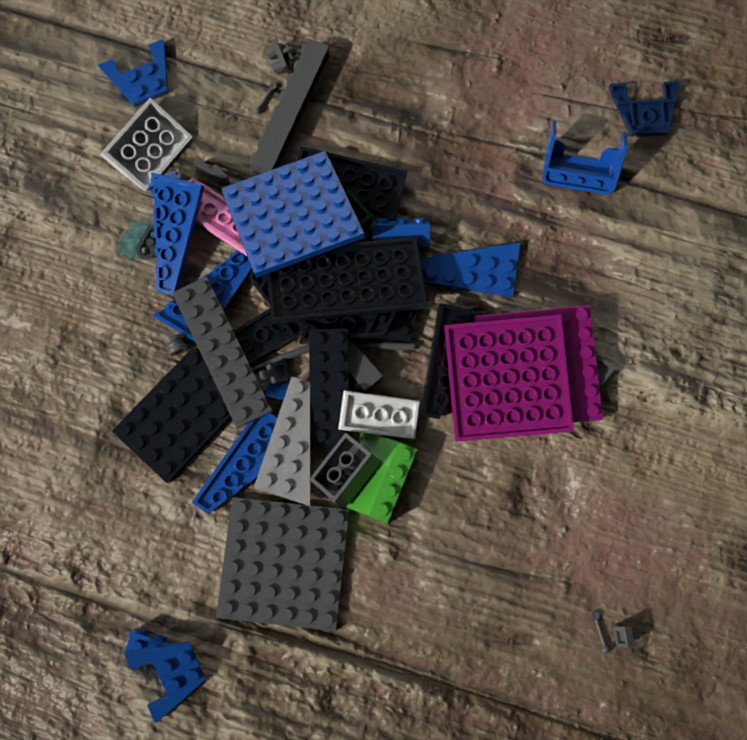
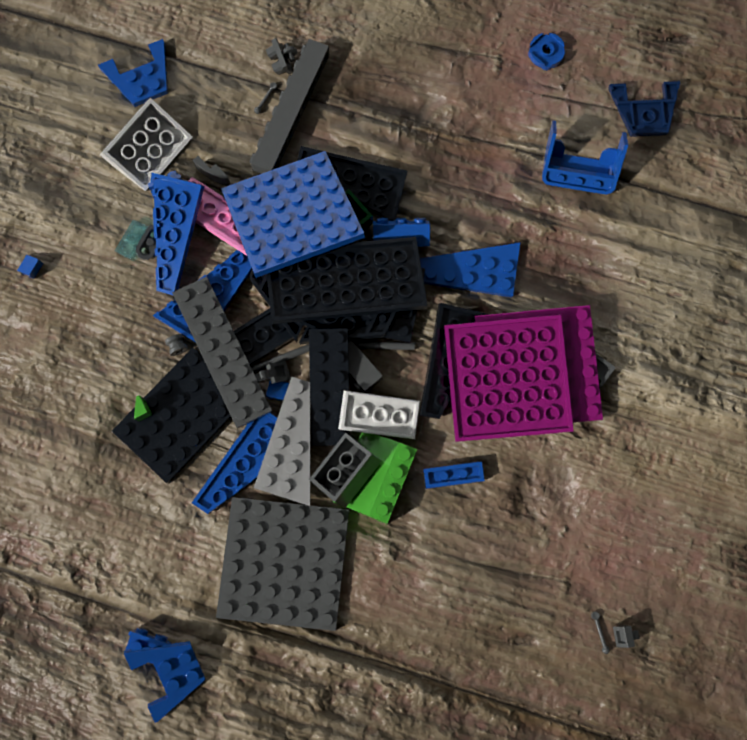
none -> blue slope [17,255,44,279]
none -> bright green slope [134,395,152,421]
none -> blue plate [423,461,485,489]
none -> blue plate [528,33,565,71]

